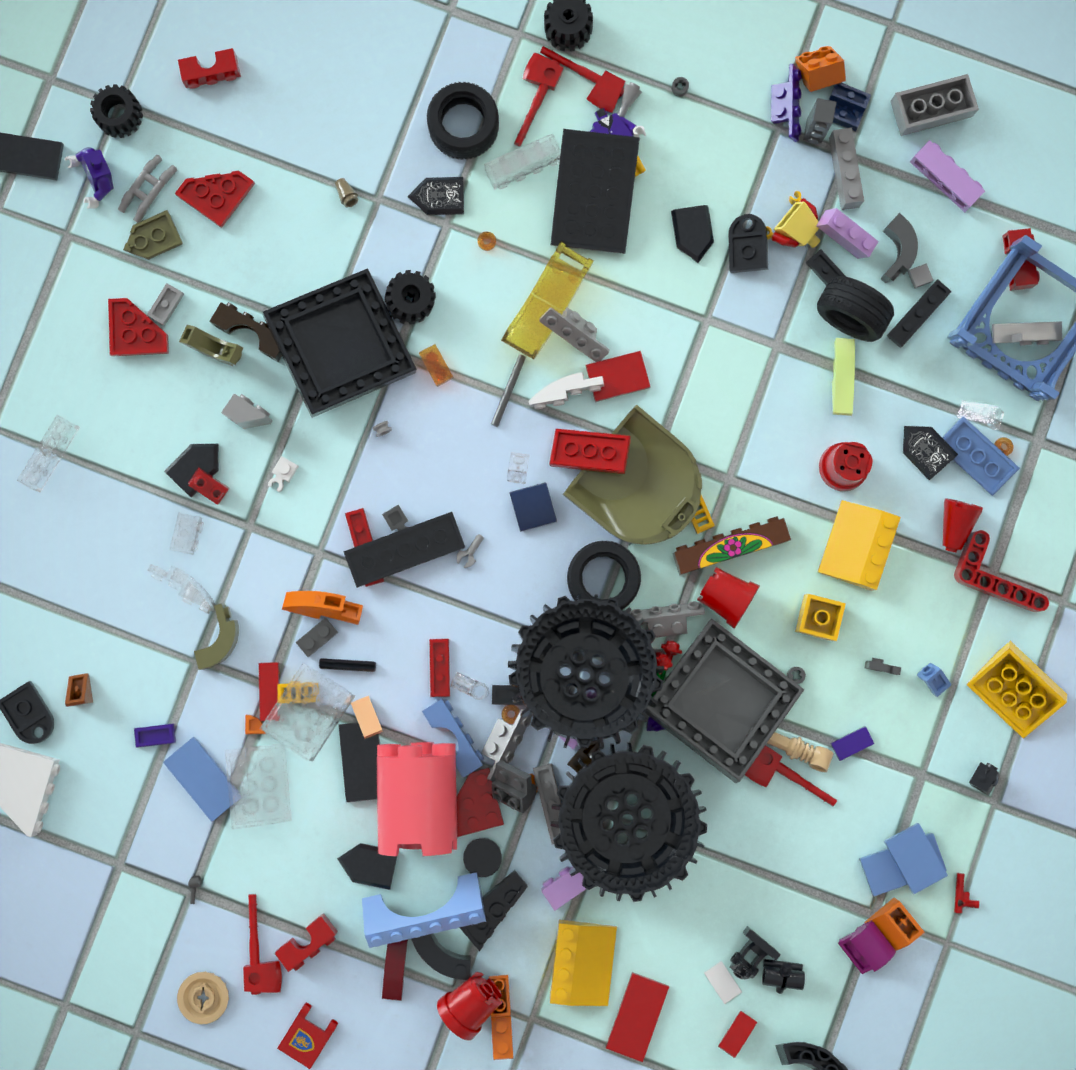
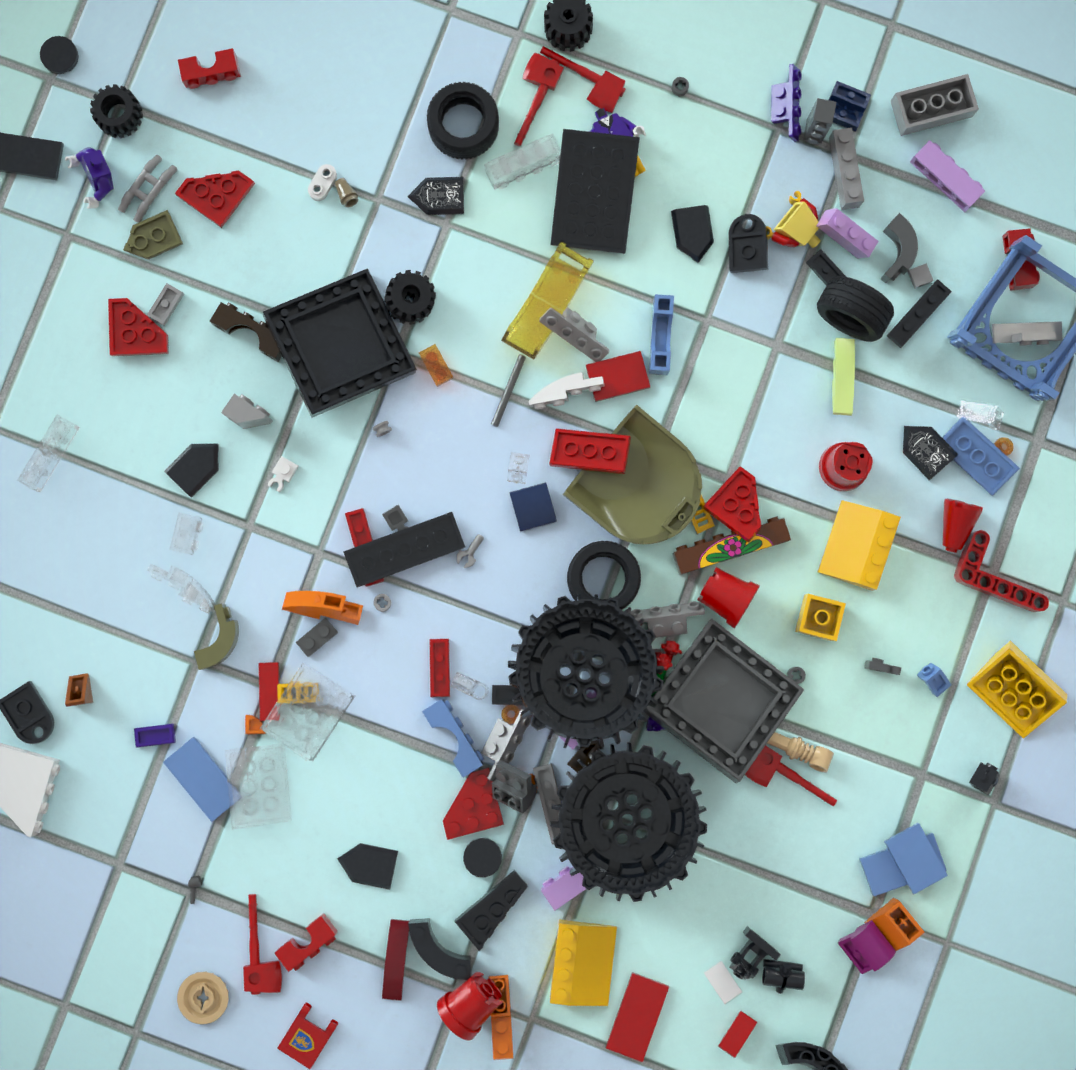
olive arch [179,325,243,366] -> none
red hips [188,468,229,505] -> none
black axle [319,658,376,672] -> none
black tile [339,722,380,802] -> none
light nougat tile [351,696,383,739] -> none
light blue arch [362,872,486,948] -> none
coral brick [377,742,457,856] -> none
clear orange plate [477,232,496,251] -> none
light grey cone [618,82,642,117] -> none
orange slope [795,46,846,92] -> none
dark purple tile [830,726,874,761] -> none
red hose [954,873,979,913] -> none
none -> black tile [40,36,79,74]
none -> white plate [308,164,337,201]
none -> light grey bush [374,594,391,612]
none -> medium blue arch [649,294,674,375]
none -> red plate [703,466,761,543]

